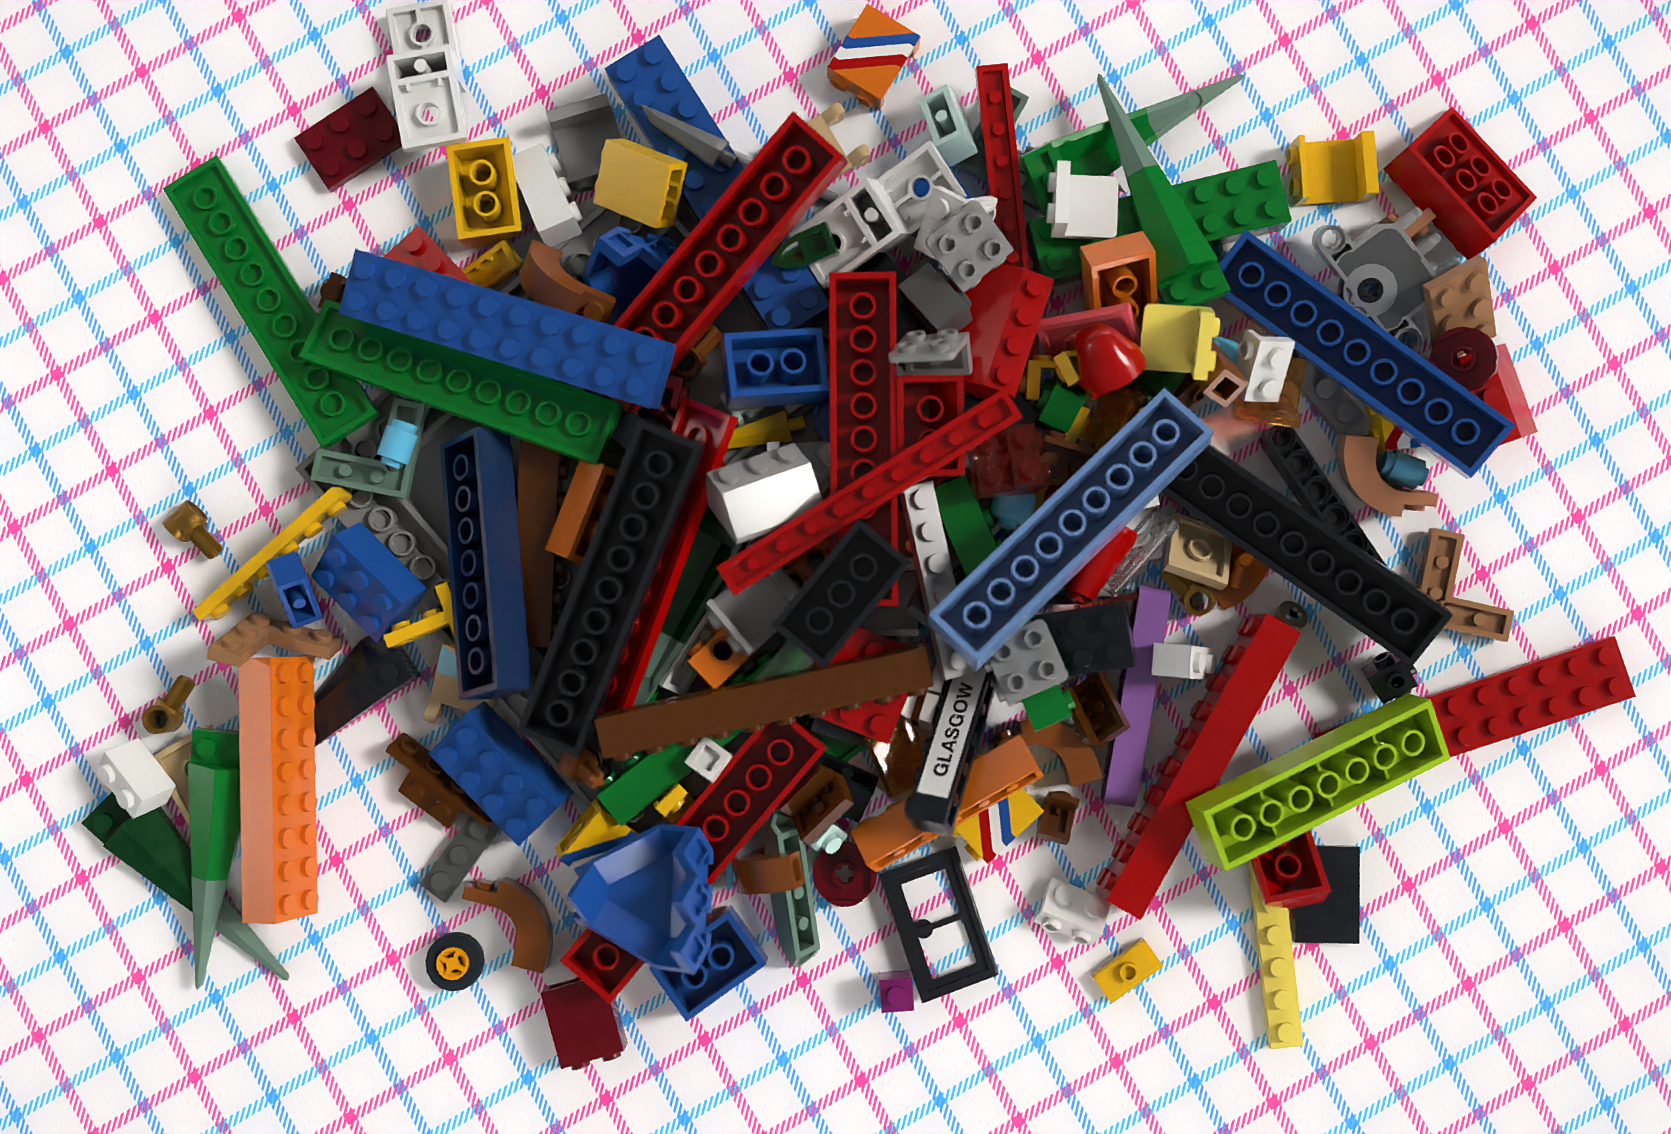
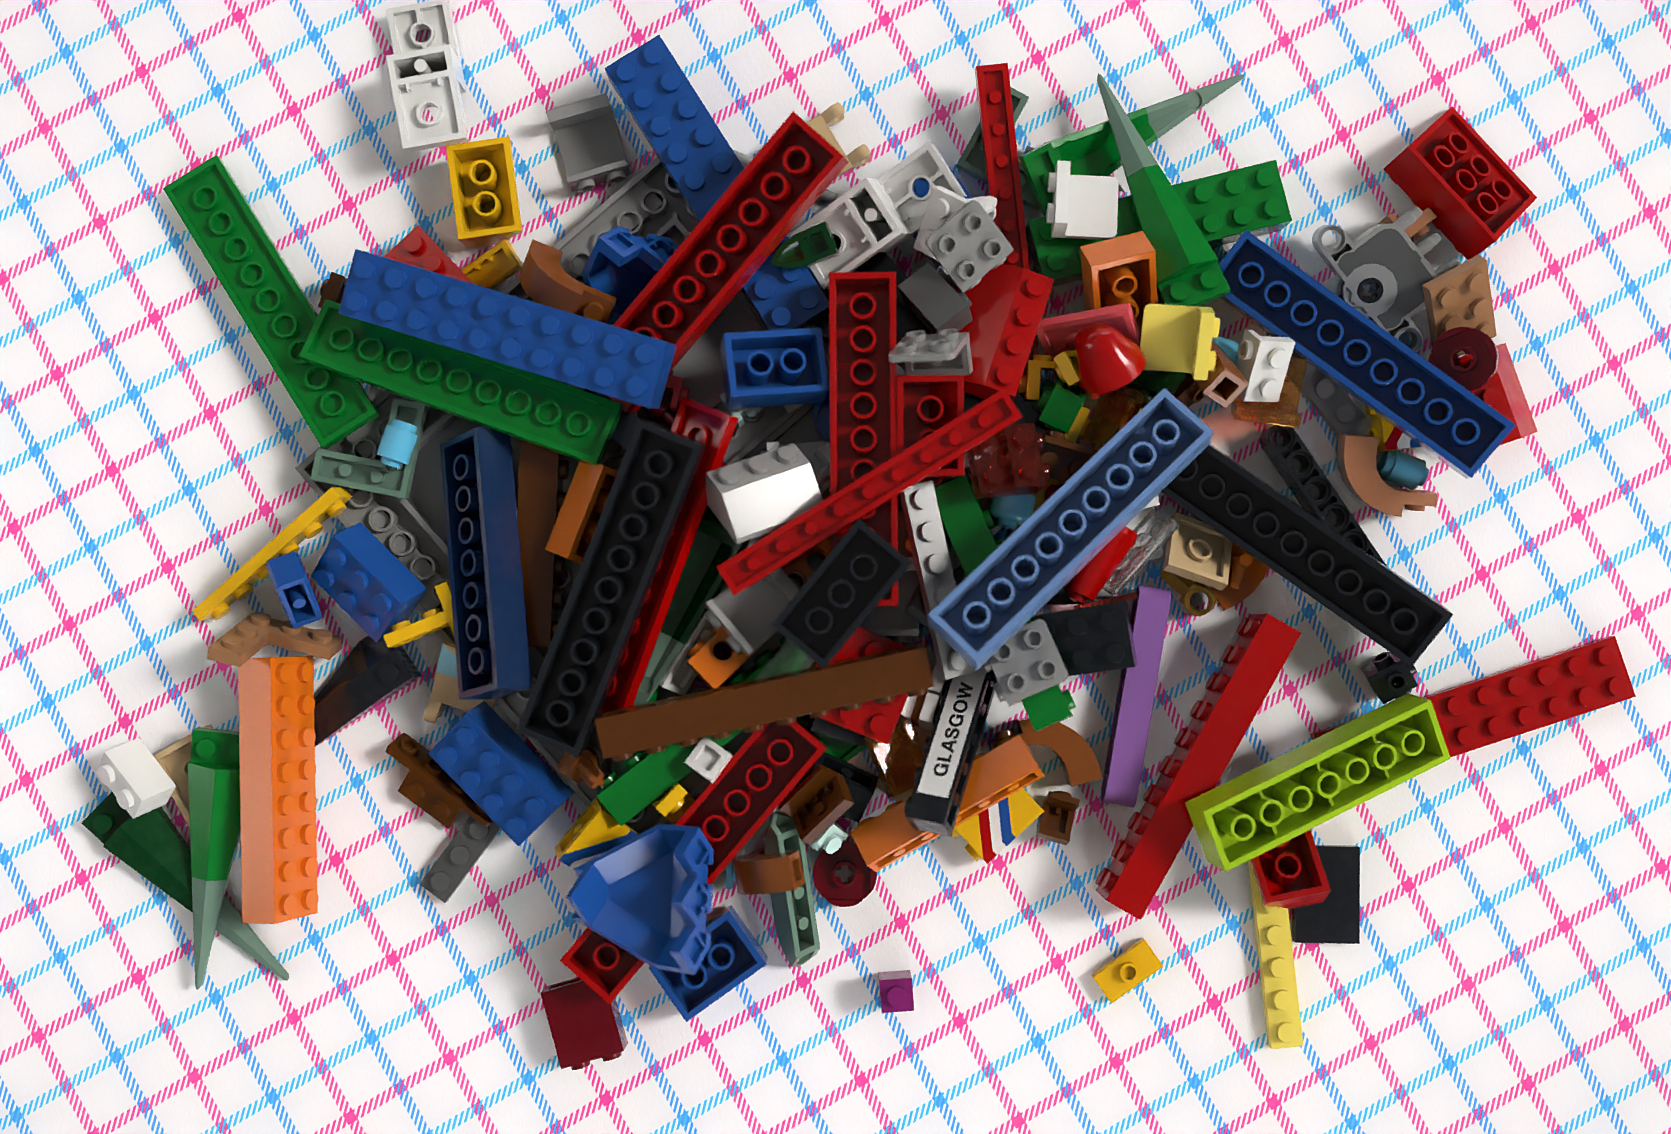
pearl gold axle [142,675,196,734] -> none
pearl gold axle [162,500,223,560] -> none
dark red plate [294,86,402,193] -> none
black wheel [425,932,485,991] -> none
dark orange arch [461,877,553,974] -> none
white brick [513,143,583,247] -> none
yellow brick [593,138,688,228] -> none
dark grey bar [641,104,738,169] -> none
dark orange axle [673,325,723,381] -> none
yellow bar [728,410,806,449] -> none
panel [827,4,921,110] -> none
black door [878,846,999,1004] -> none
light aqua brick [919,84,978,167] -> none
white bracket [1034,877,1111,945] -> none
reddish brown bracket [1061,672,1131,747] -> none
white brick [1151,642,1216,680] -> none
dark tan tile [1274,601,1308,631] -> none
yellow panel [1286,130,1379,206] -> none
medium nougat plate [1417,528,1514,642] -> none

